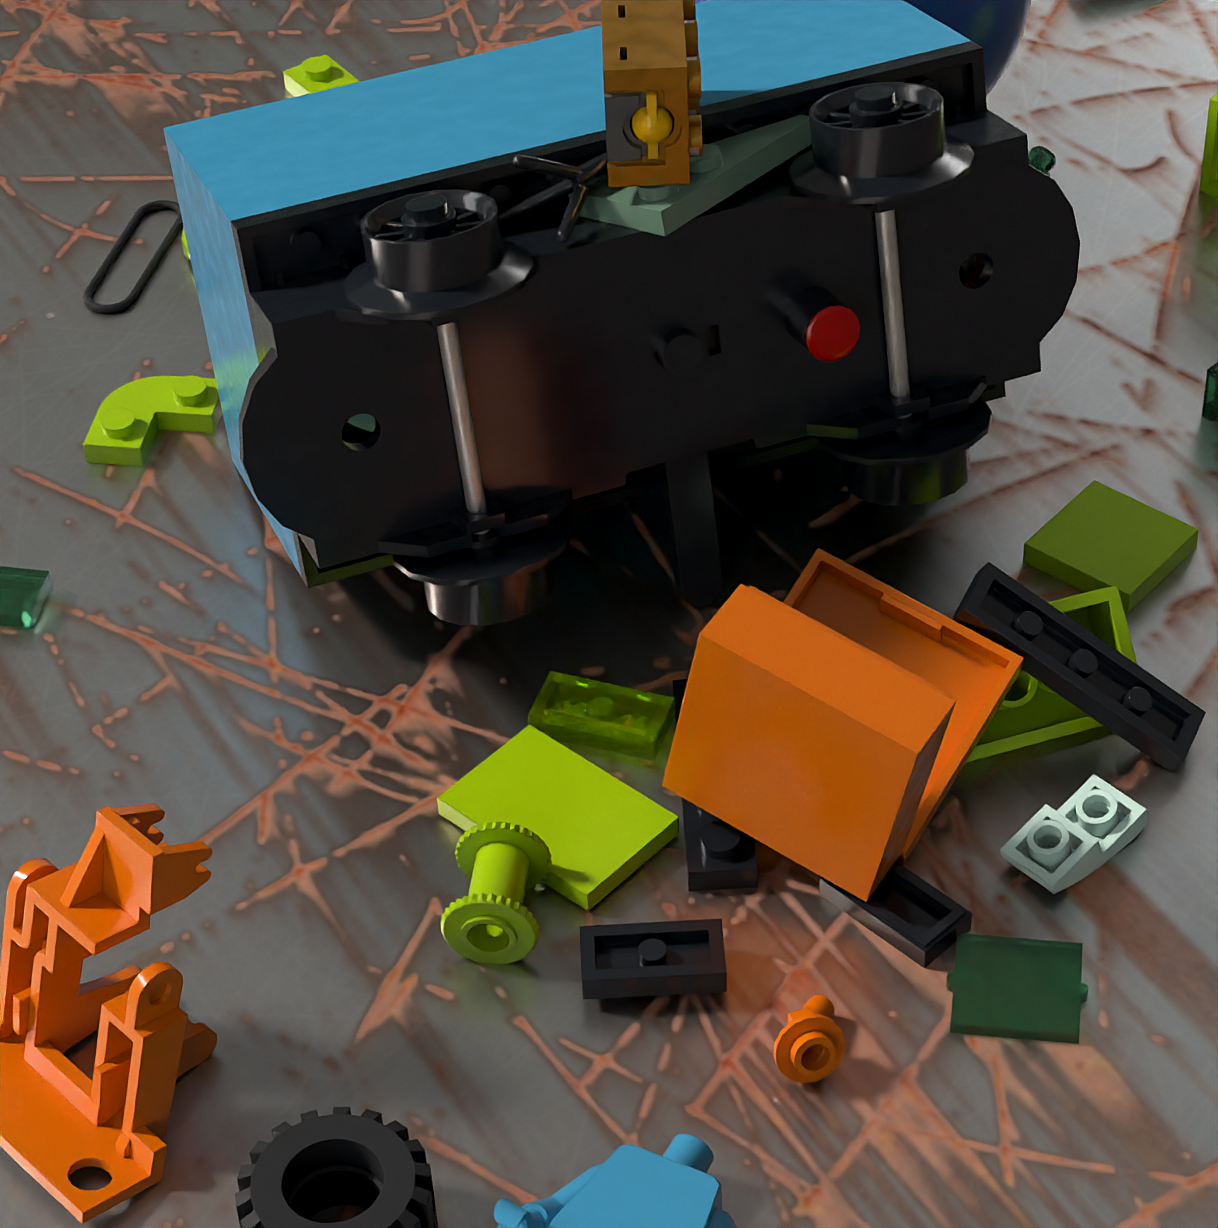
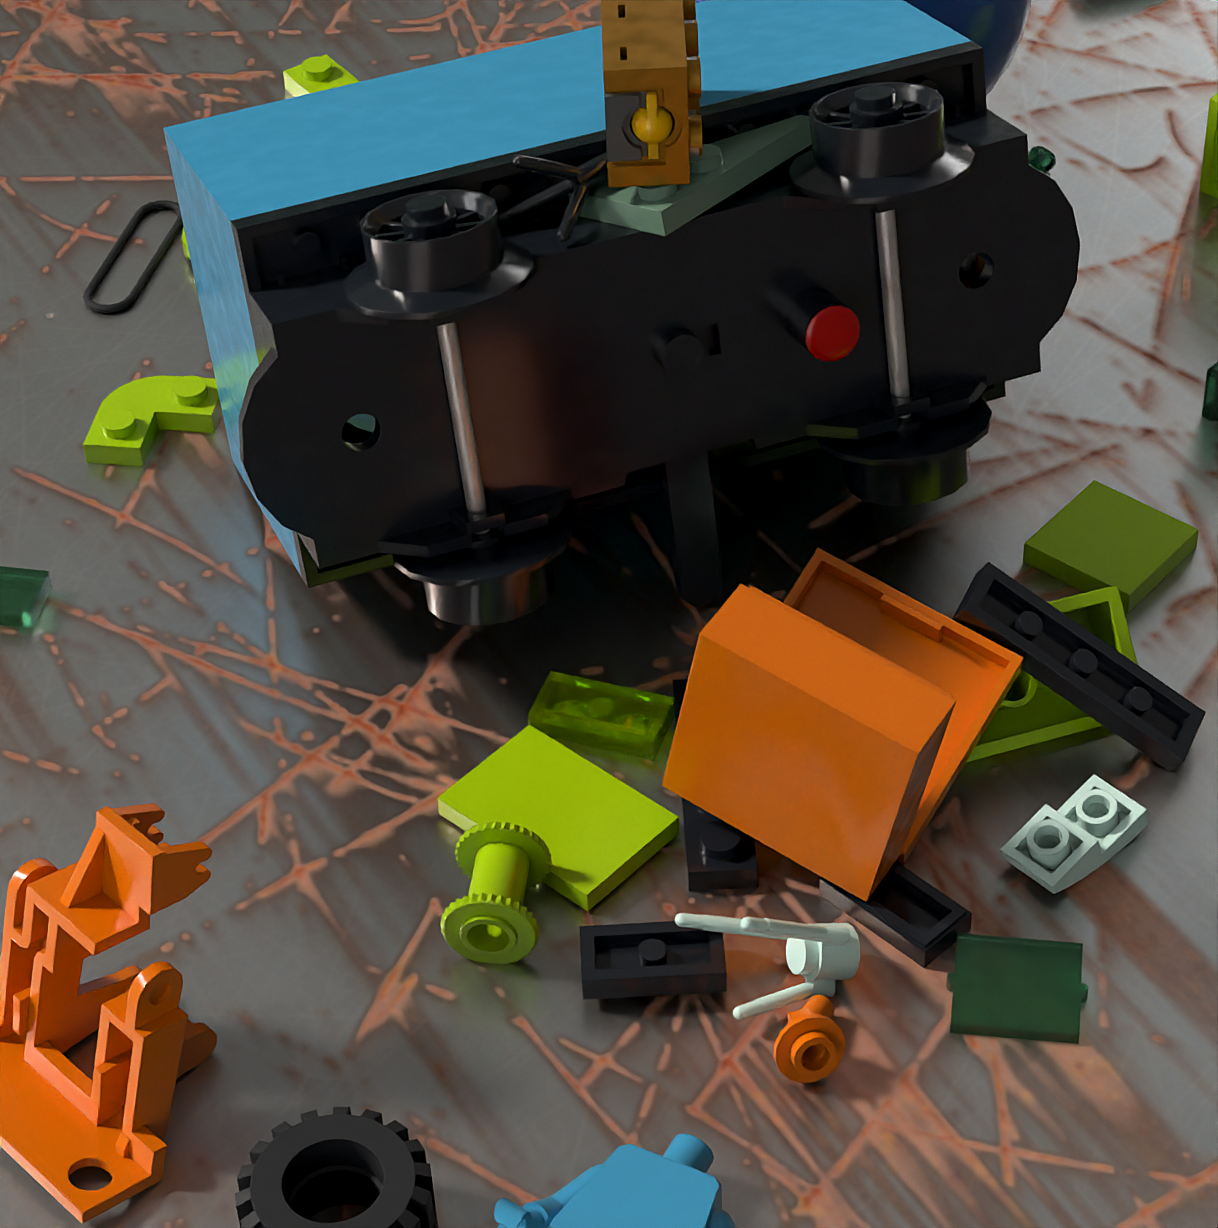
none -> light aqua plant [675,913,861,1020]

